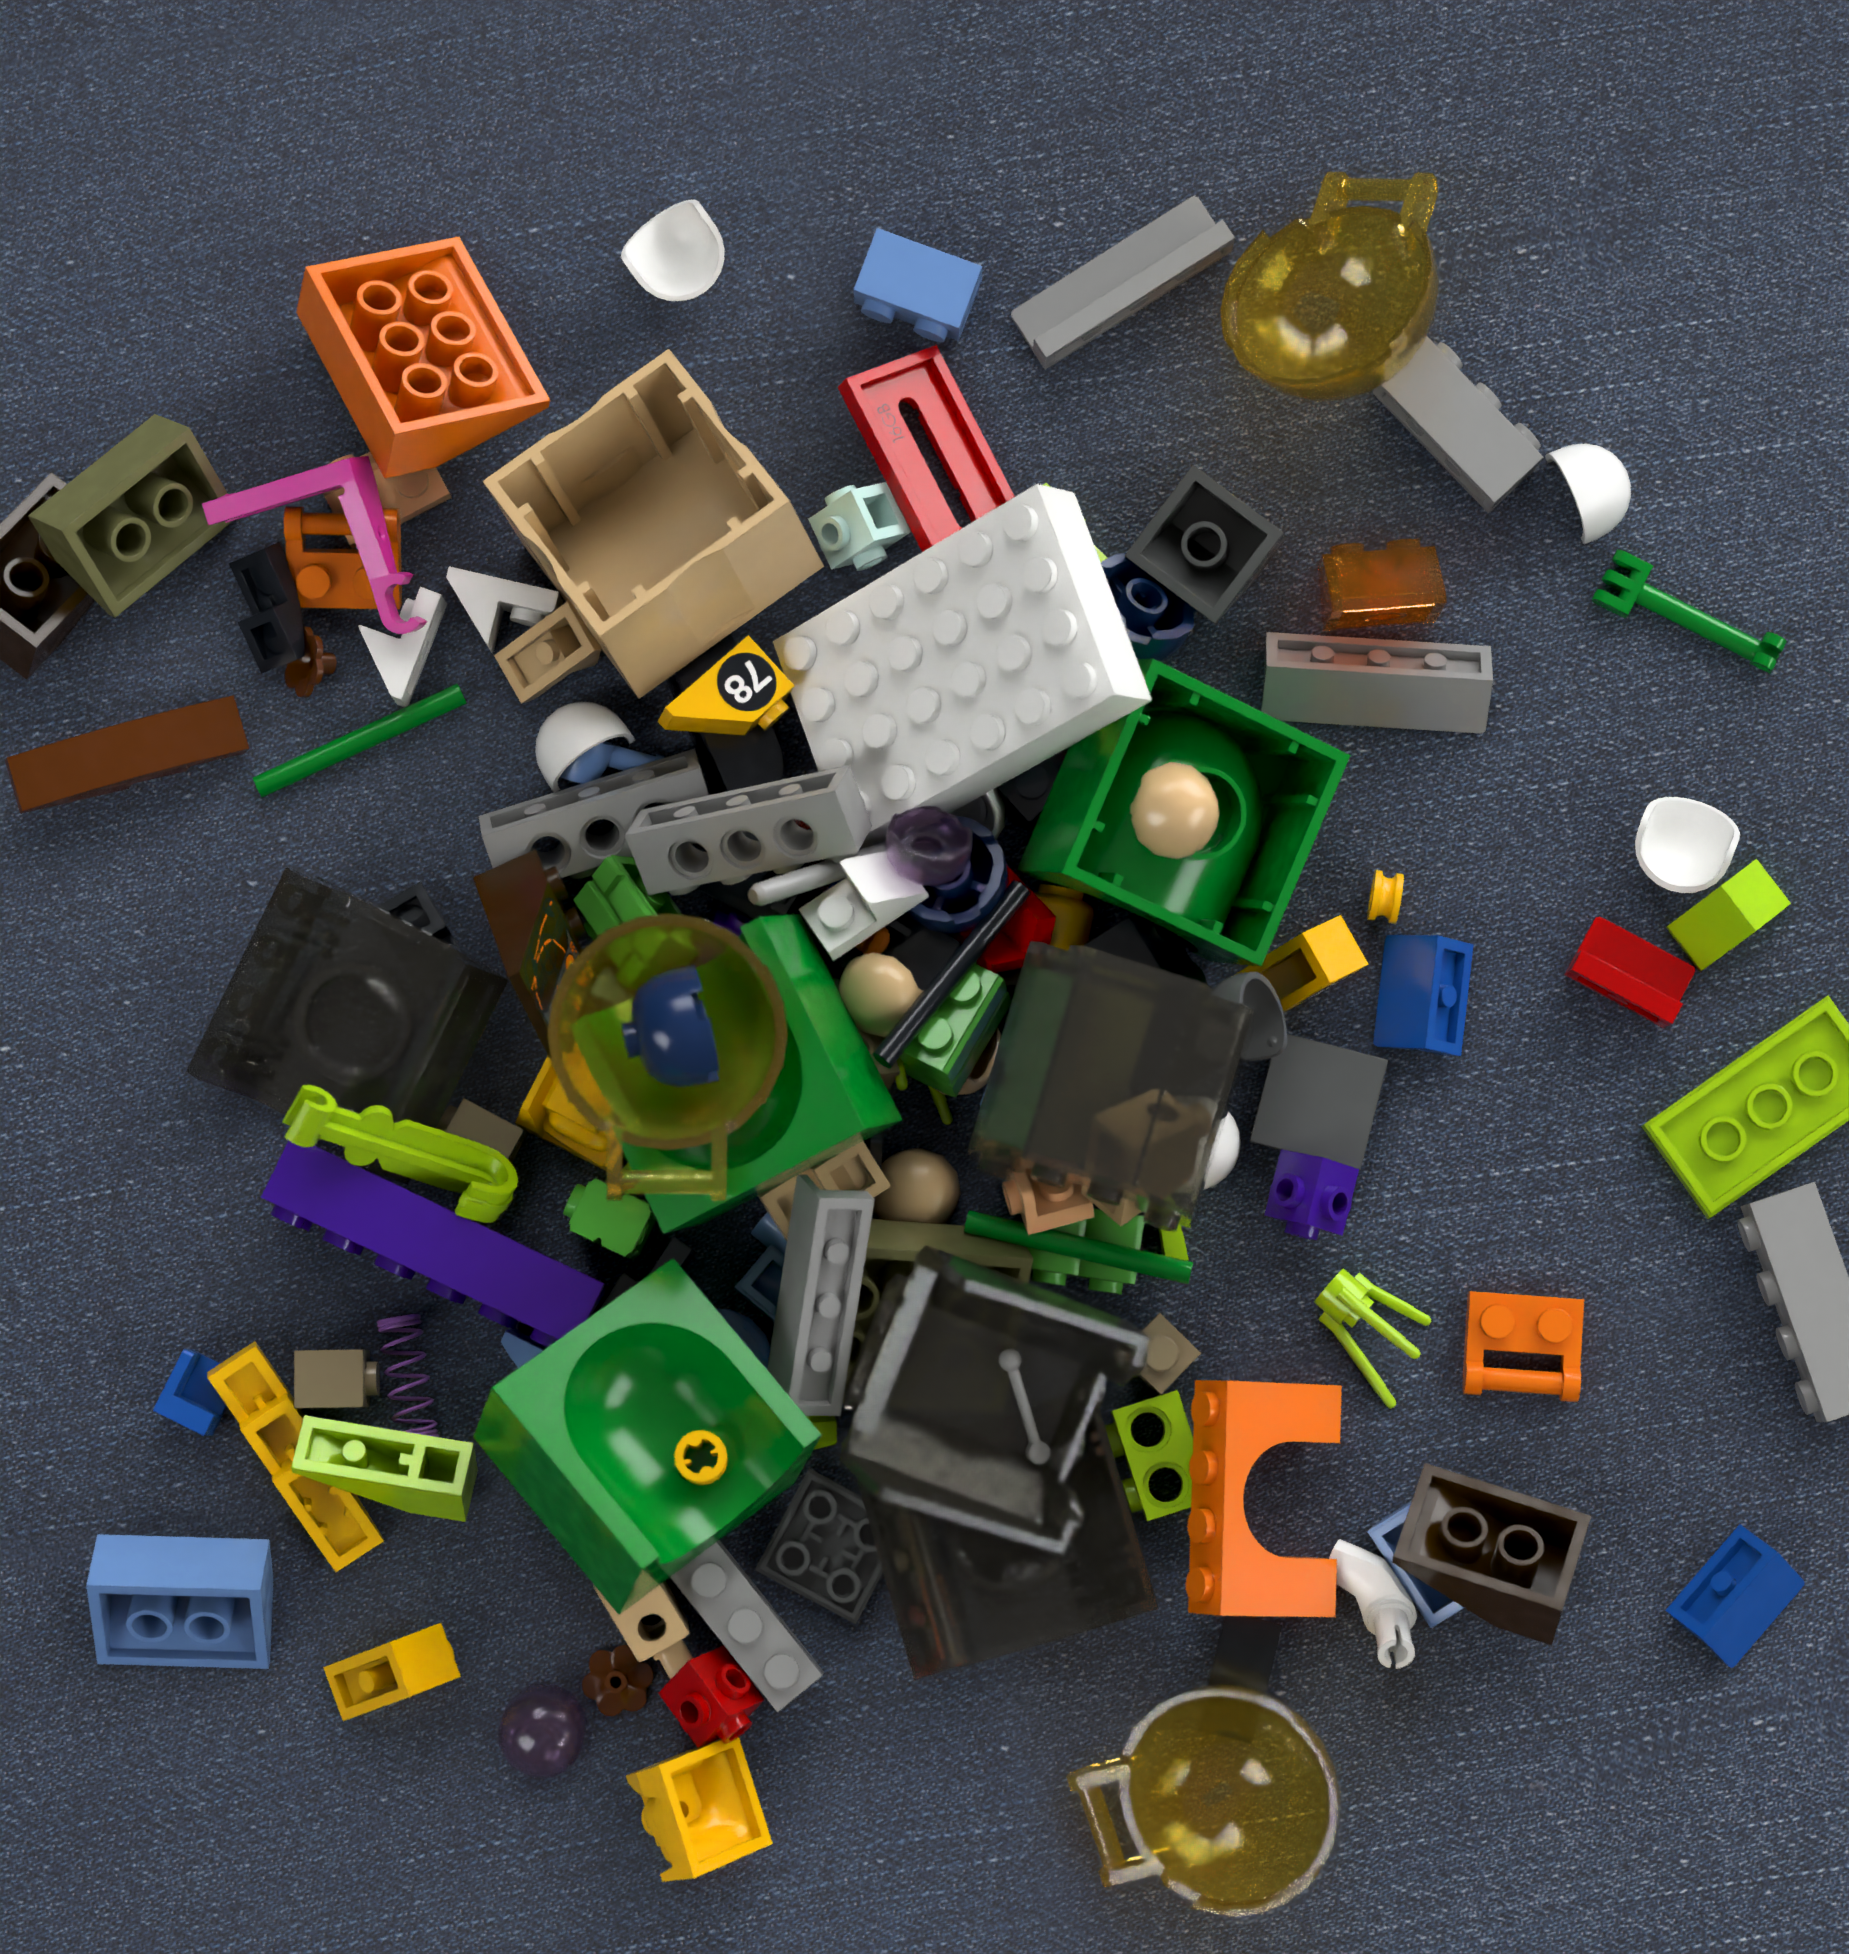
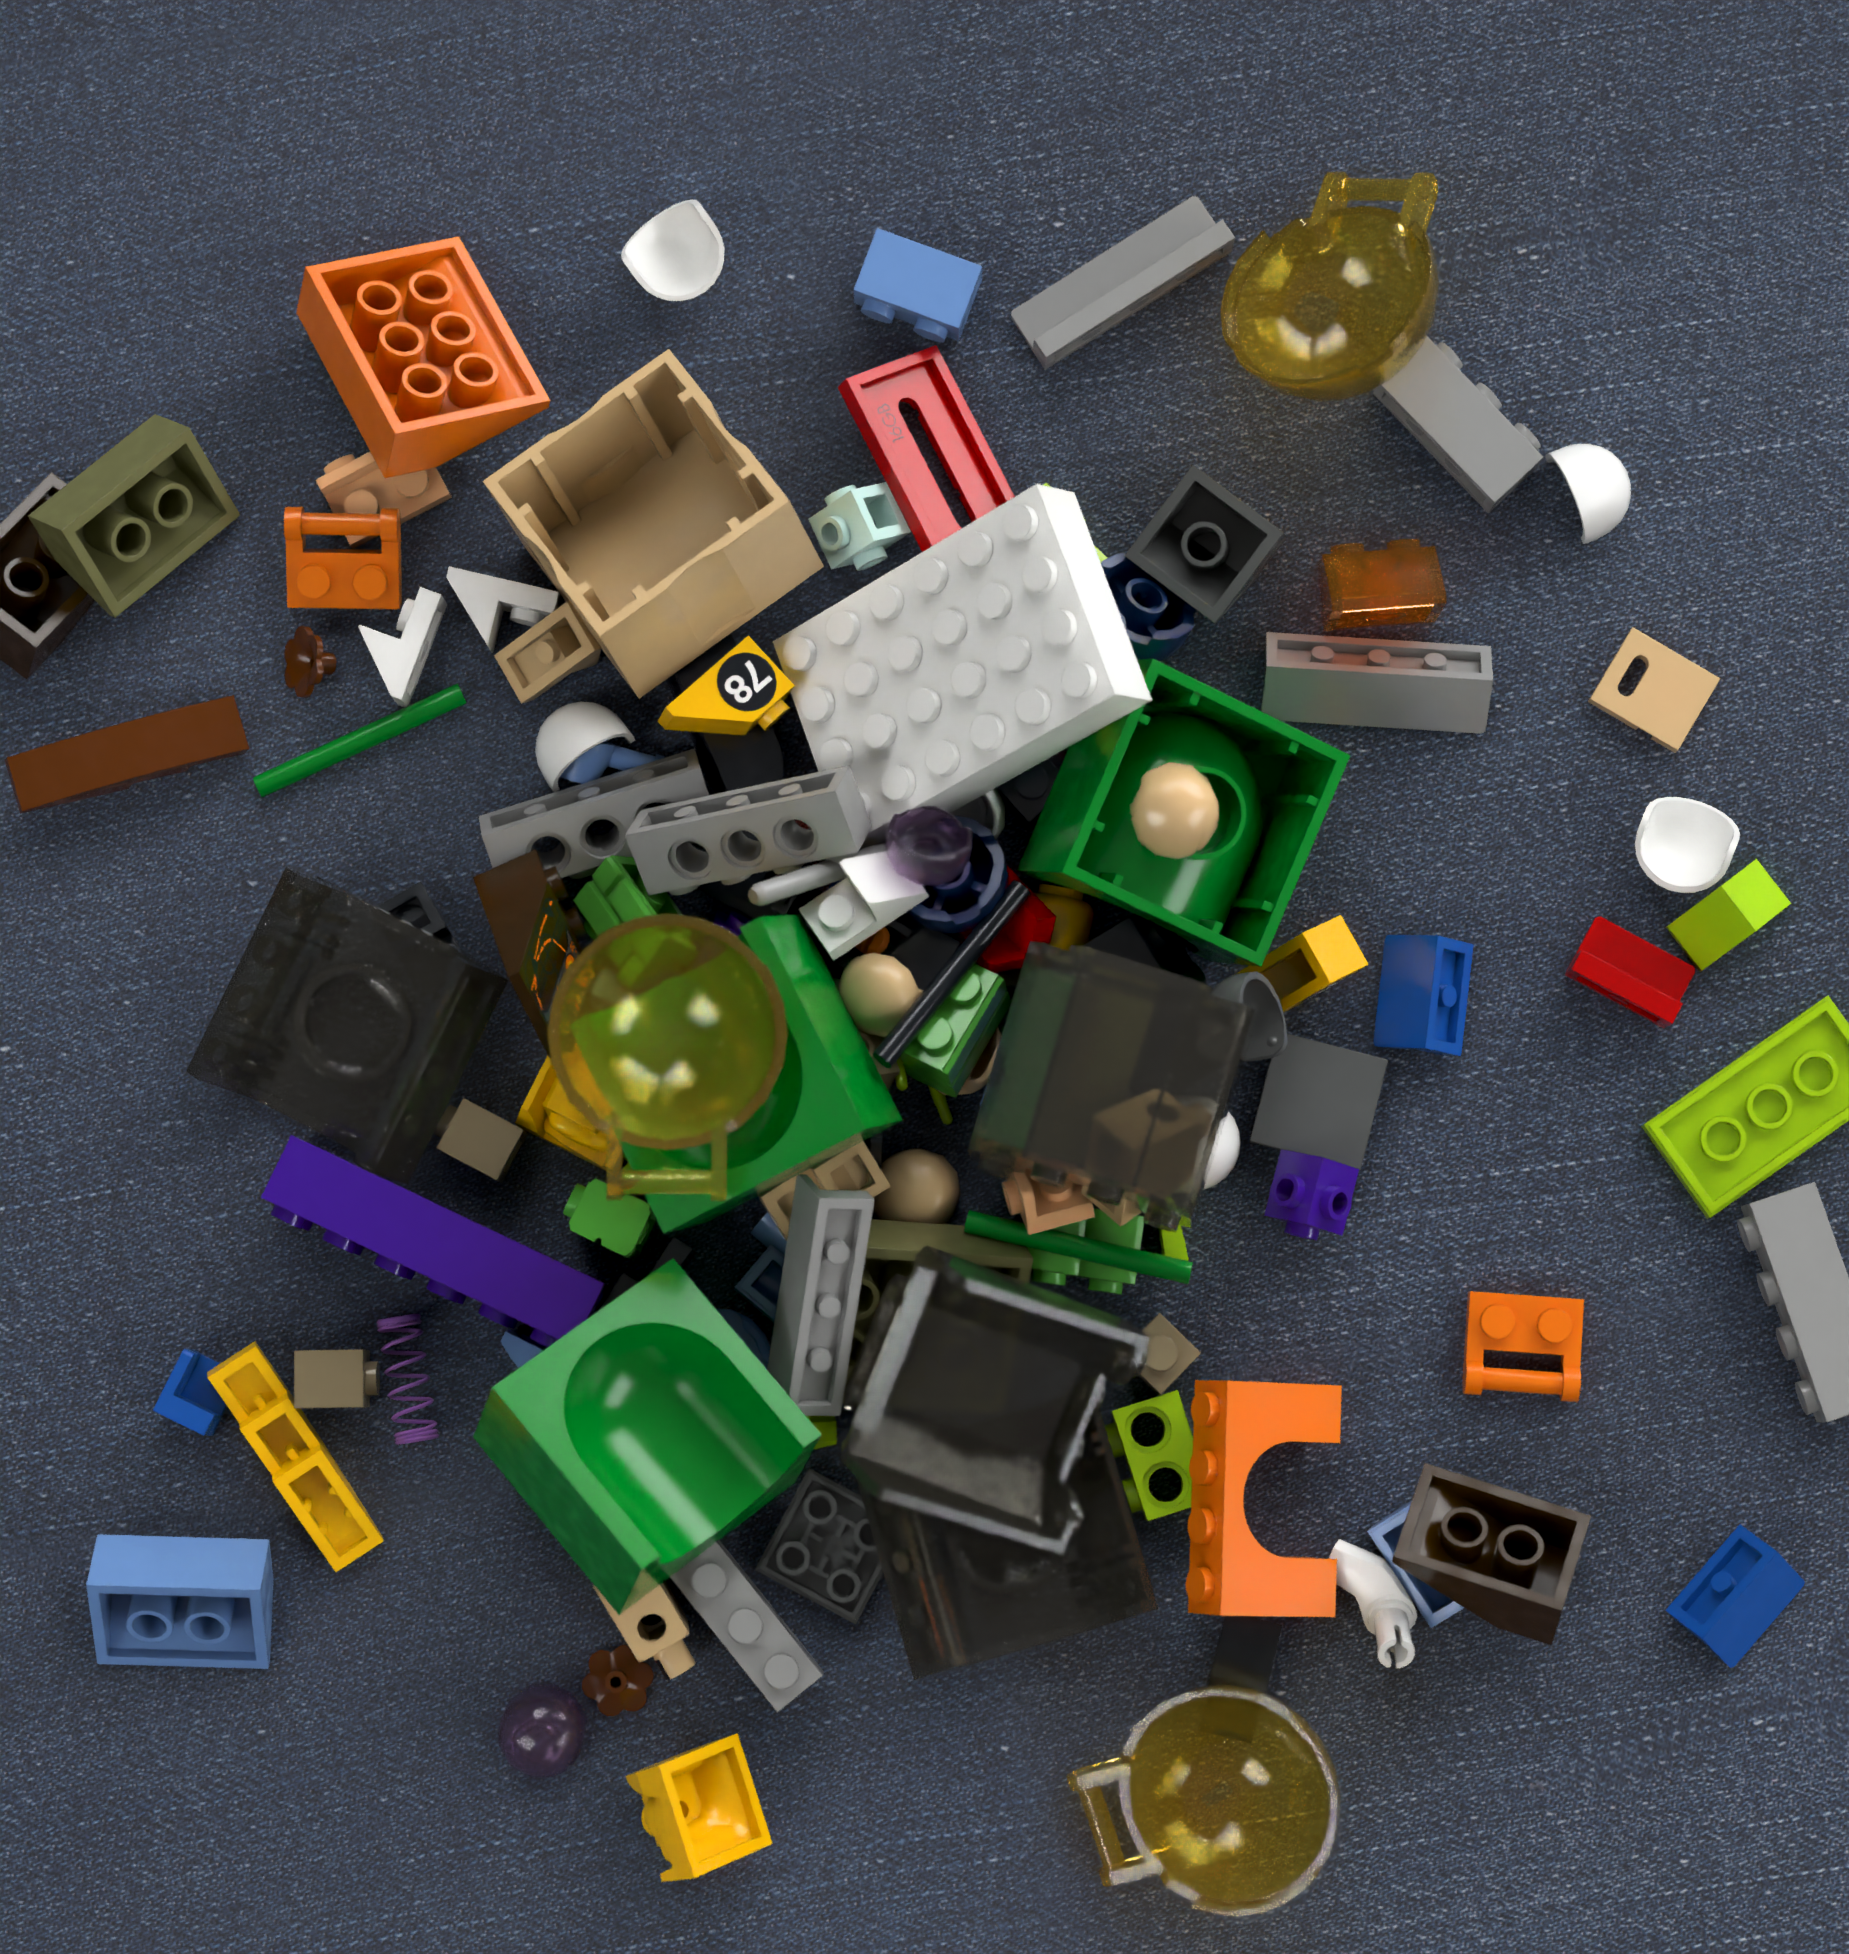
dark pink hinge [202,456,427,634] -> none
black slope [229,542,305,674] -> none
lime piece [282,1085,518,1223] -> none
lime slope [291,1415,478,1522] -> none
yellow slope [323,1623,461,1721] -> none
dark blue cylinder [621,965,719,1087] -> none
red brick [658,1645,764,1748] -> none
yellow bush [674,1430,728,1485] -> none
light grey hinge [999,1349,1051,1465] -> none
lime plant [1314,1268,1431,1409] -> none
yellow bush [1367,870,1404,924] -> none
green hinge [1591,549,1787,674] -> none
none -> tan piece [1588,627,1720,753]

